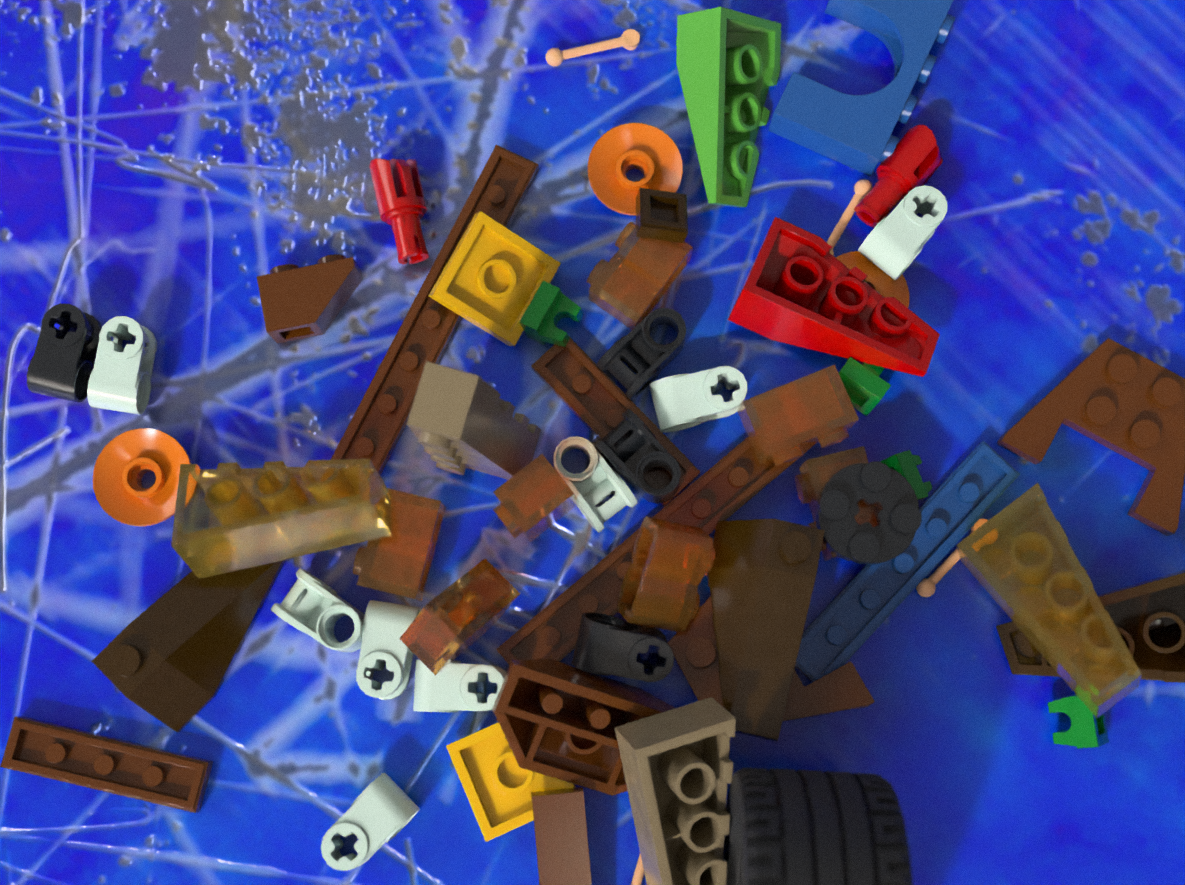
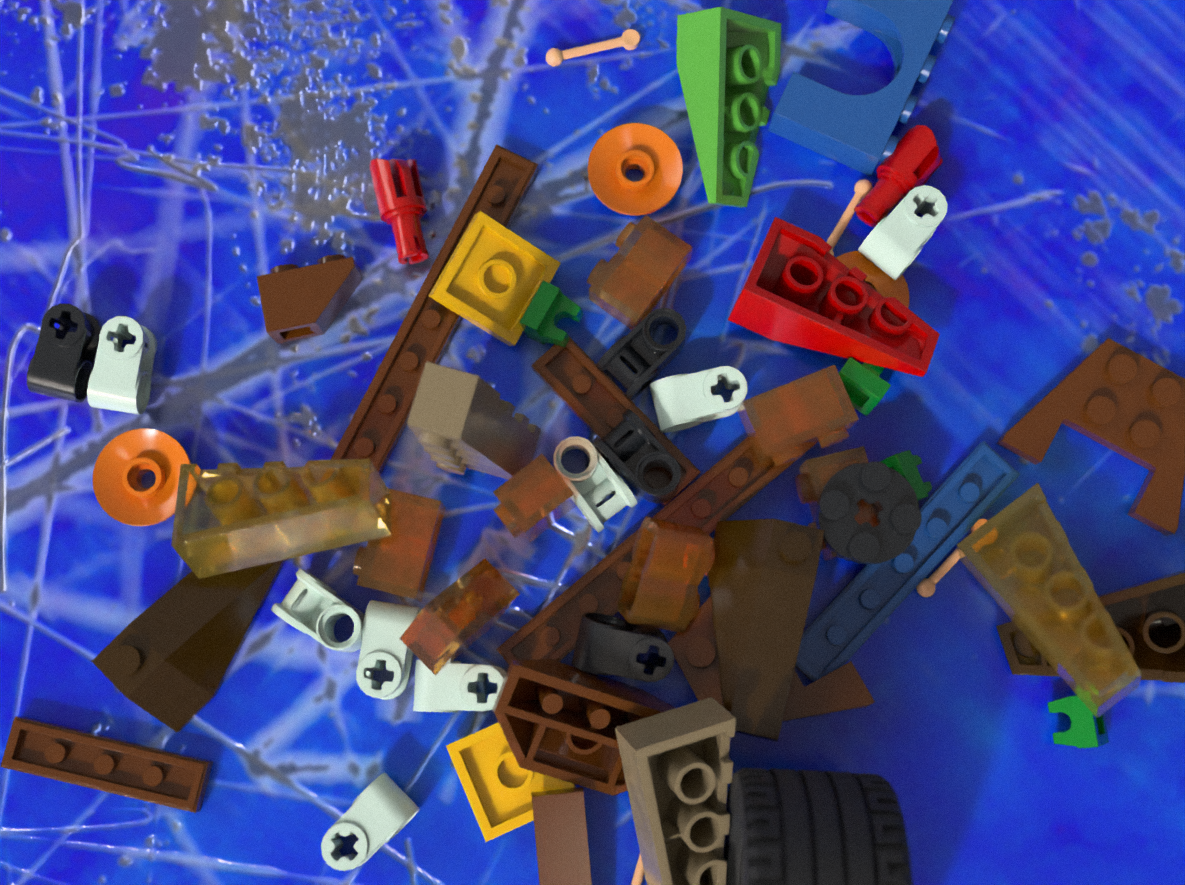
dark brown tile [636,188,688,243] -> none

